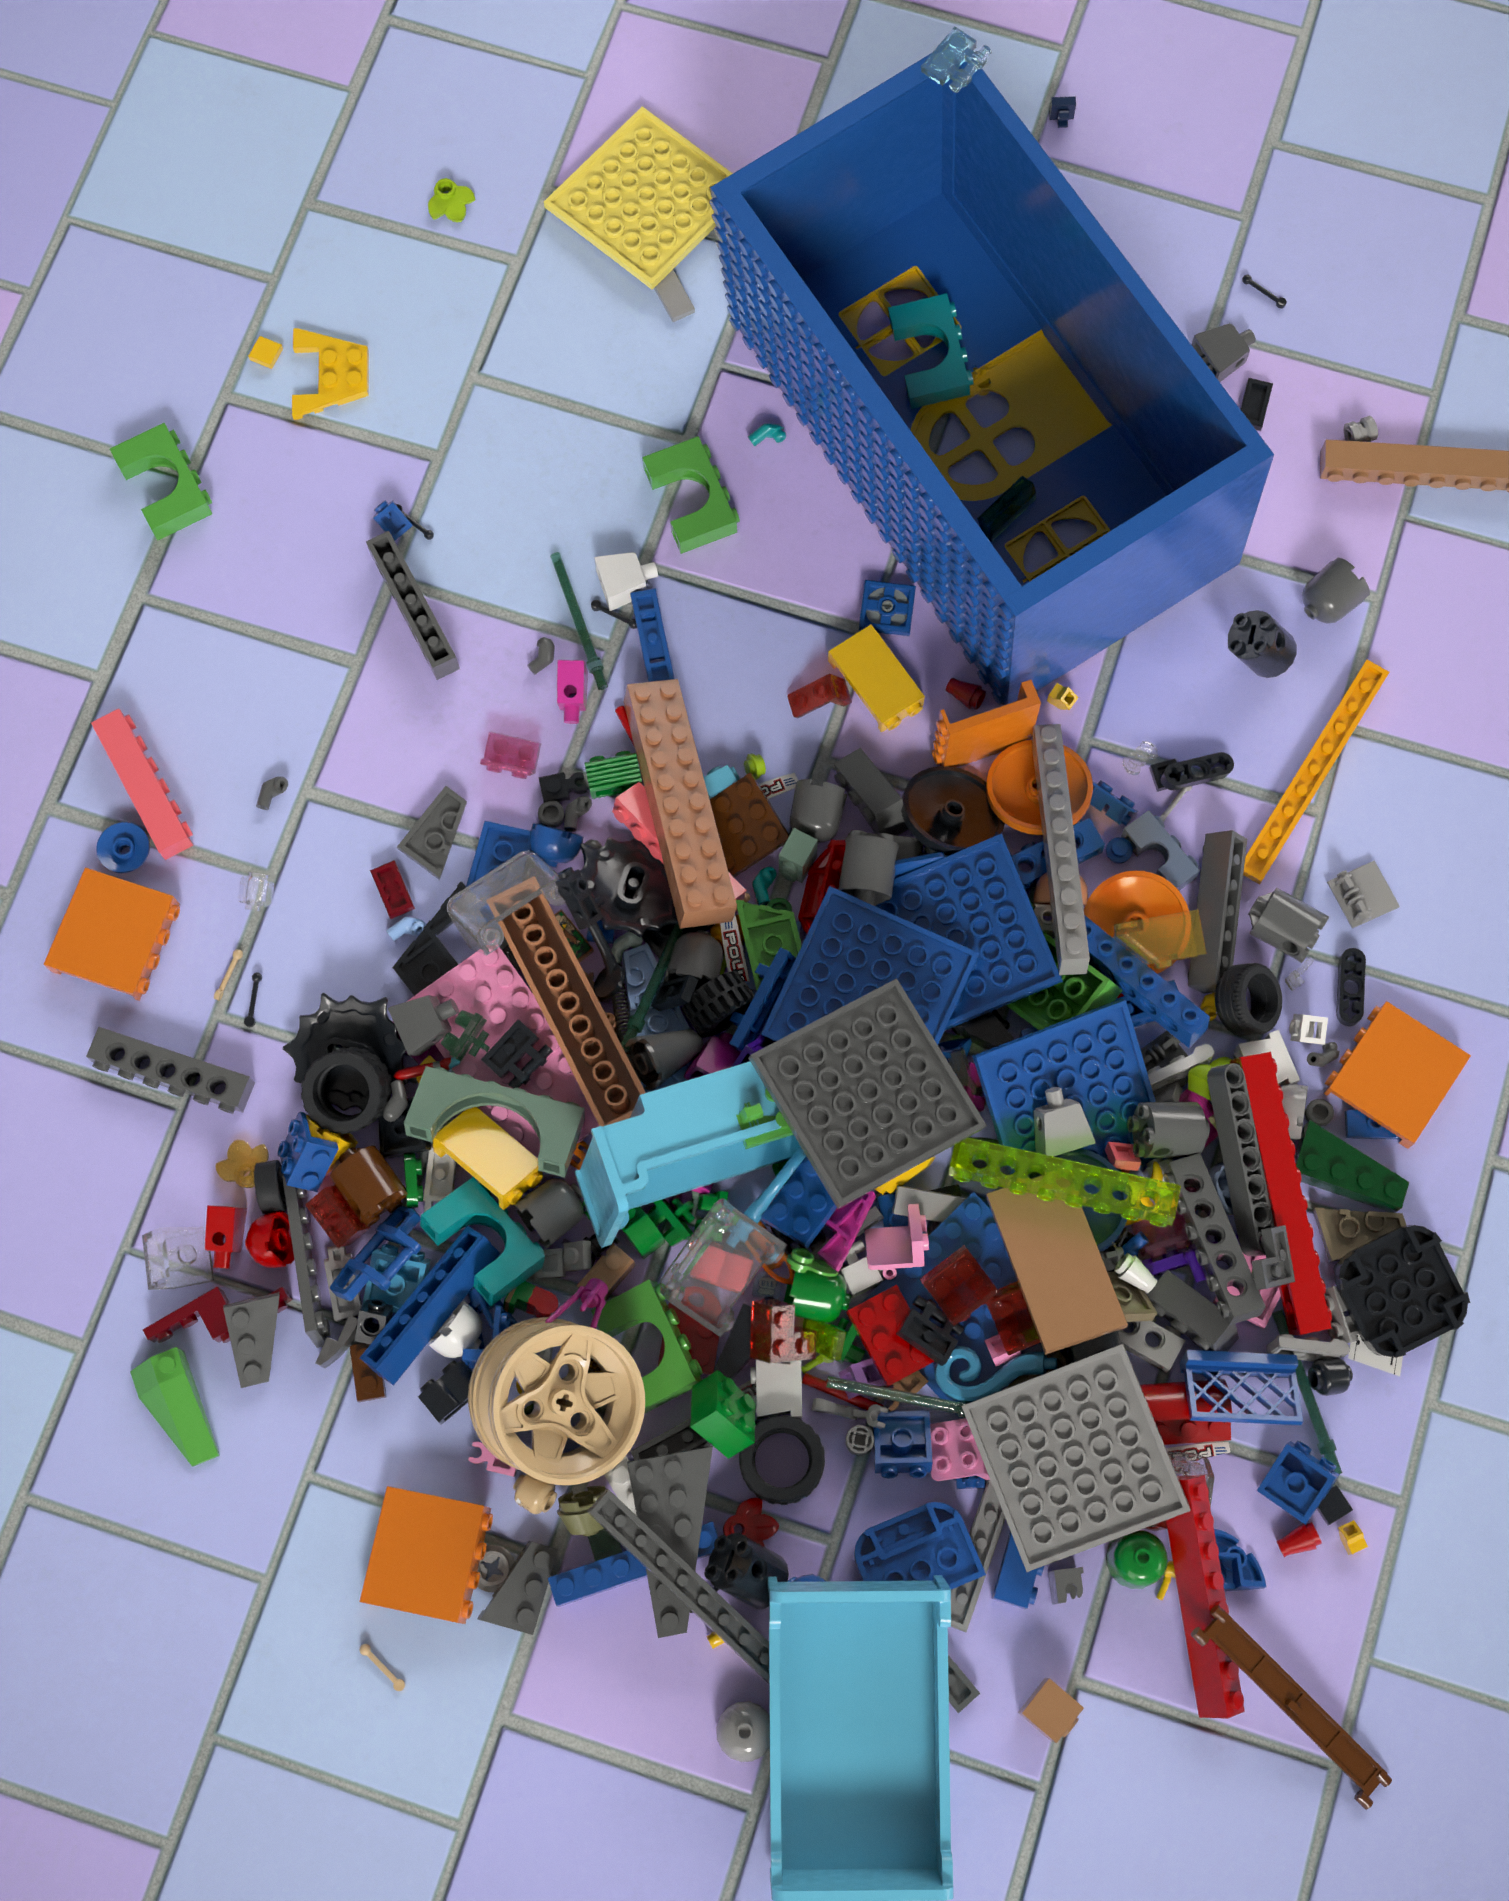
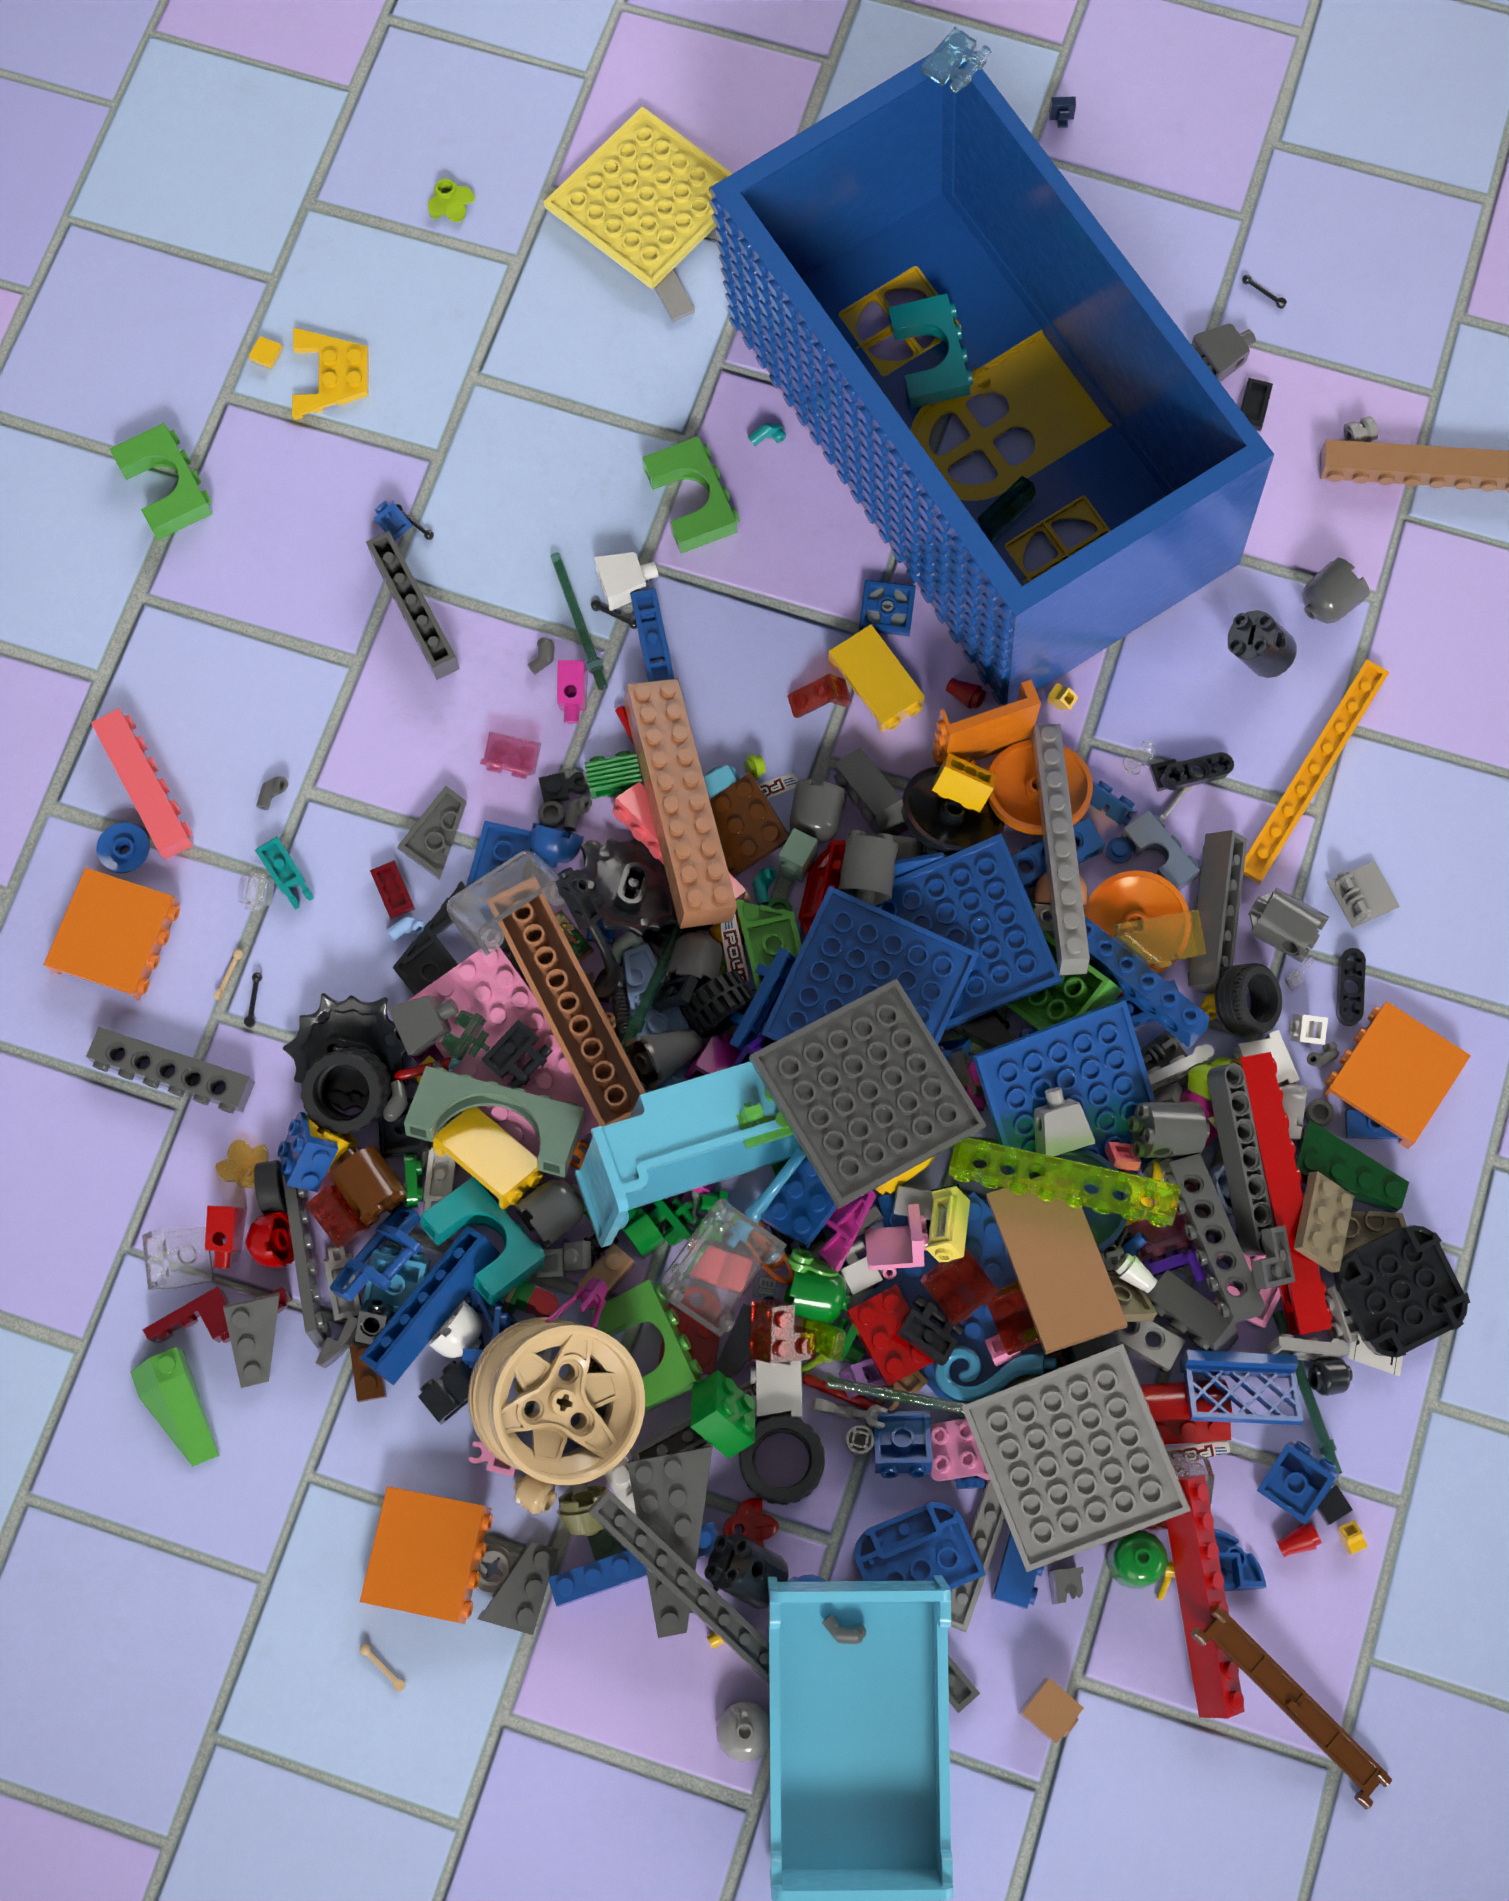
none -> teal hinge [255,836,314,910]
none -> dark grey arm [821,1613,866,1645]
none -> light yellow window [925,1186,970,1263]
none -> yellow brick [932,753,996,812]
none -> dark tan plate [1294,1171,1354,1273]

